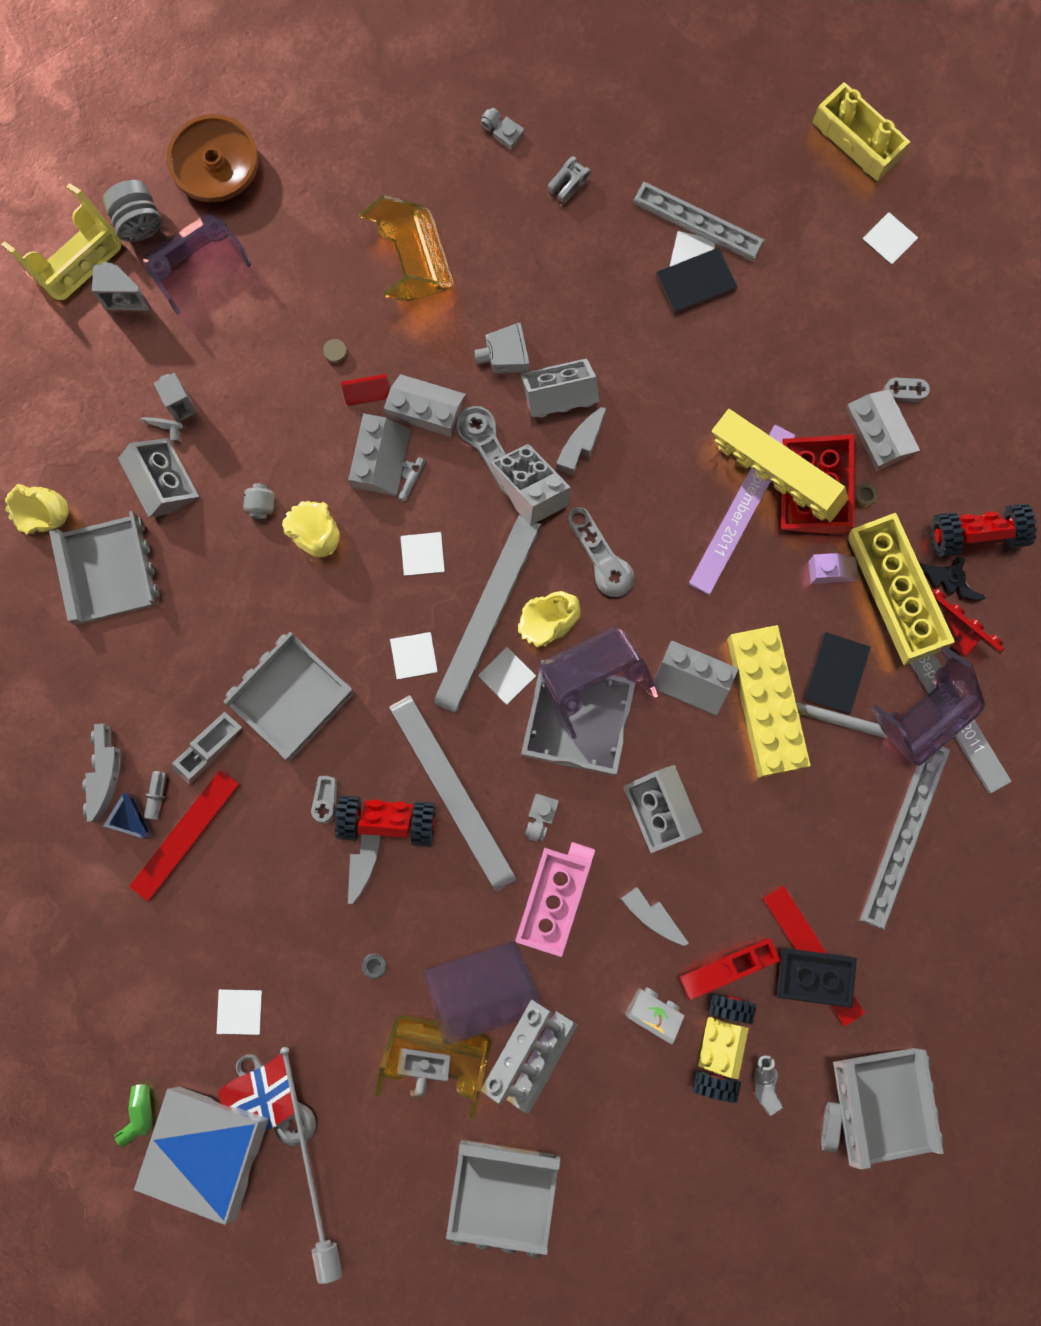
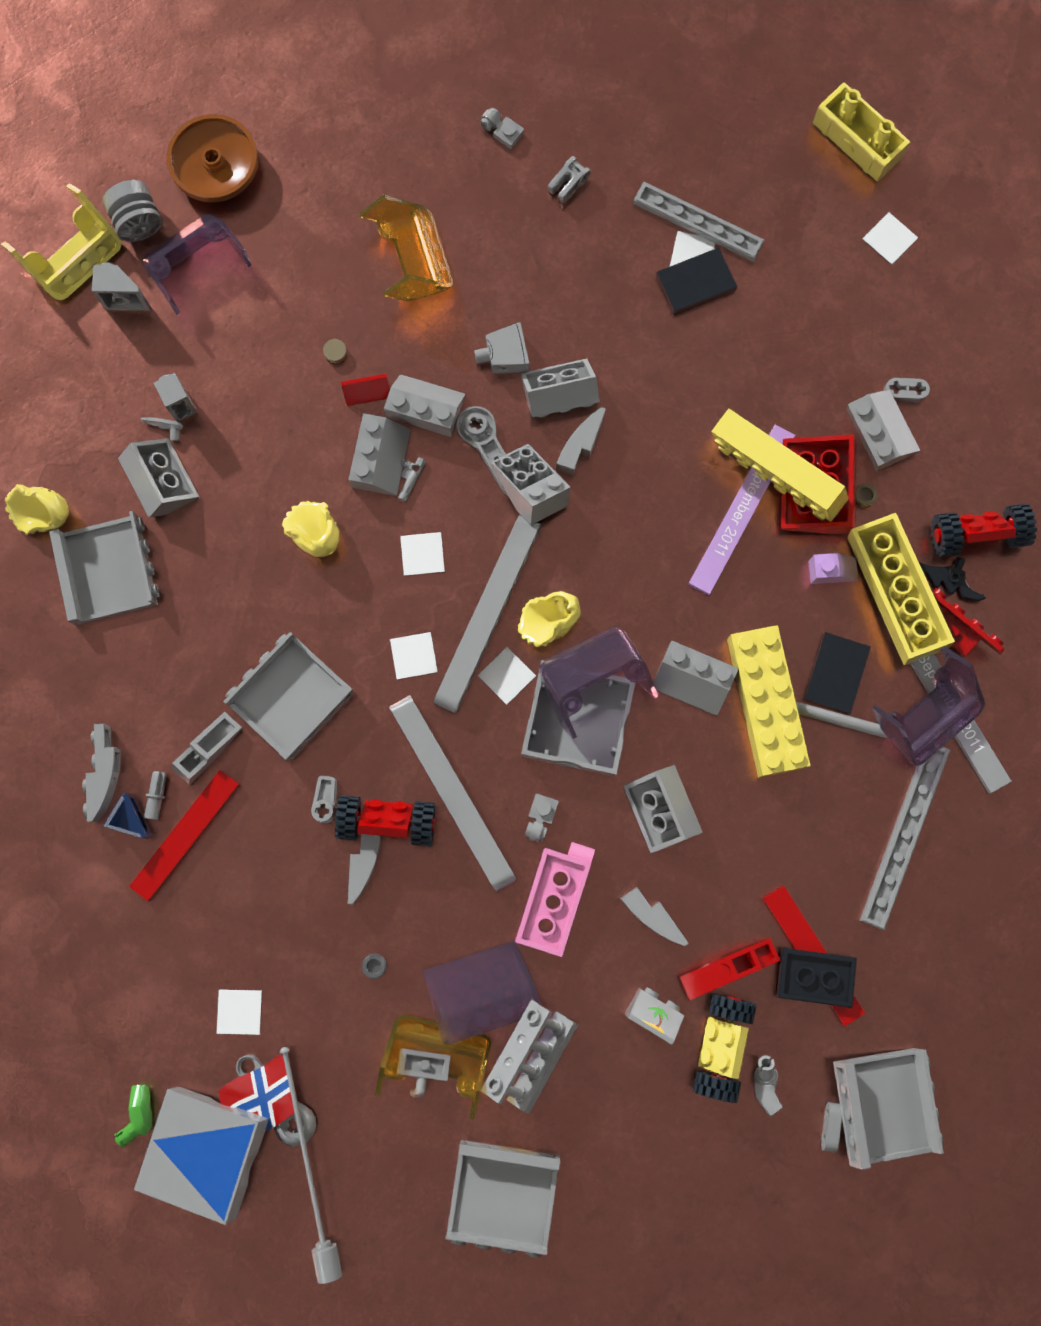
light grey head [243,483,275,519] -> none
light grey beam [568,507,635,597] -> none

